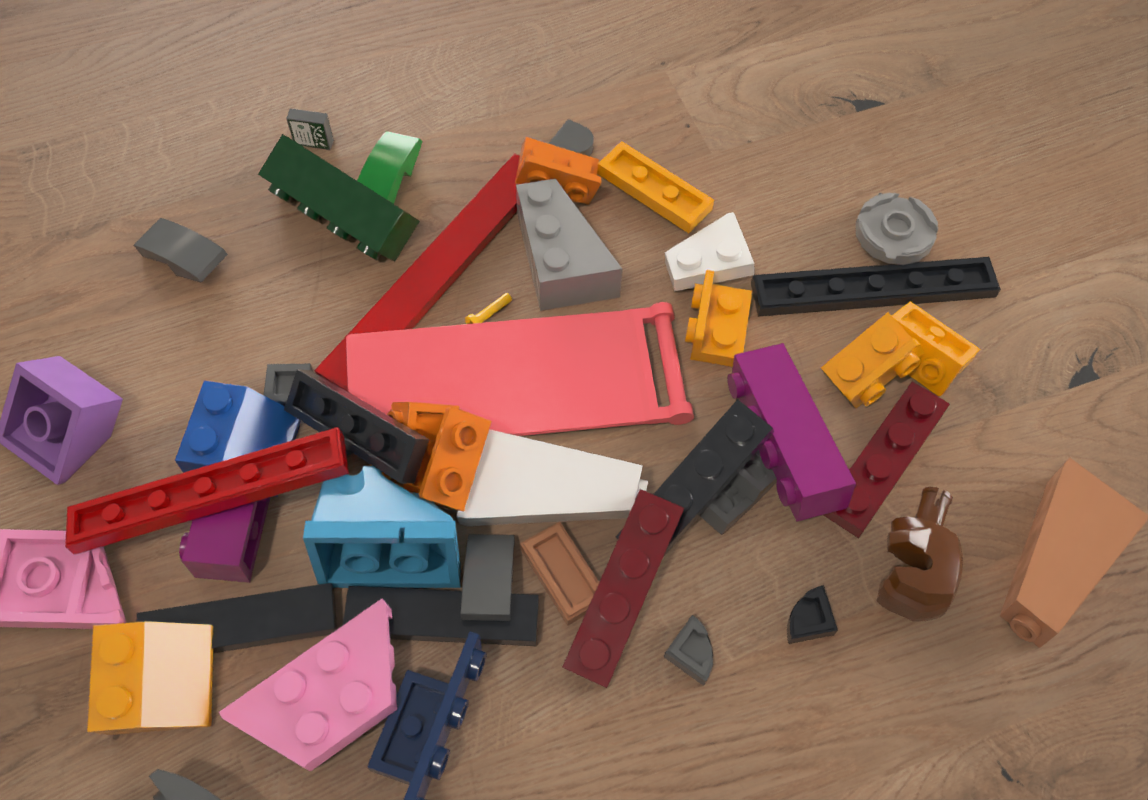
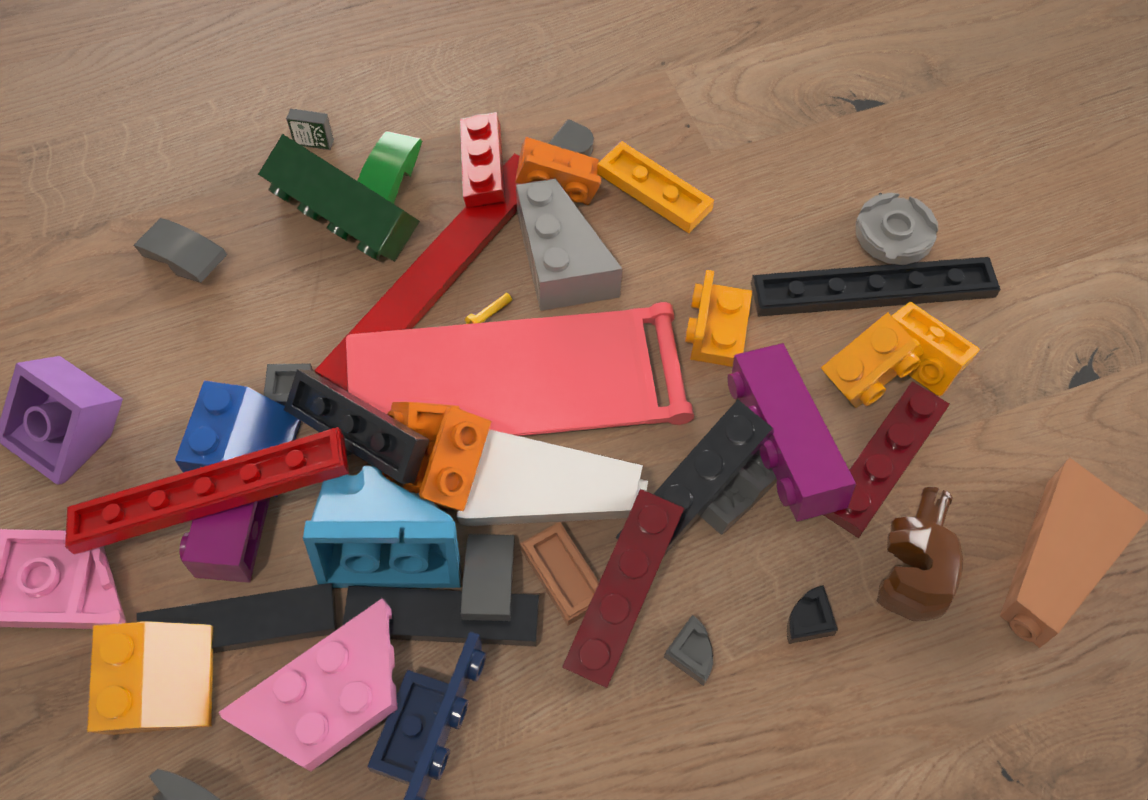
white wing [665,212,754,291] -> none
none -> plate [460,112,505,208]

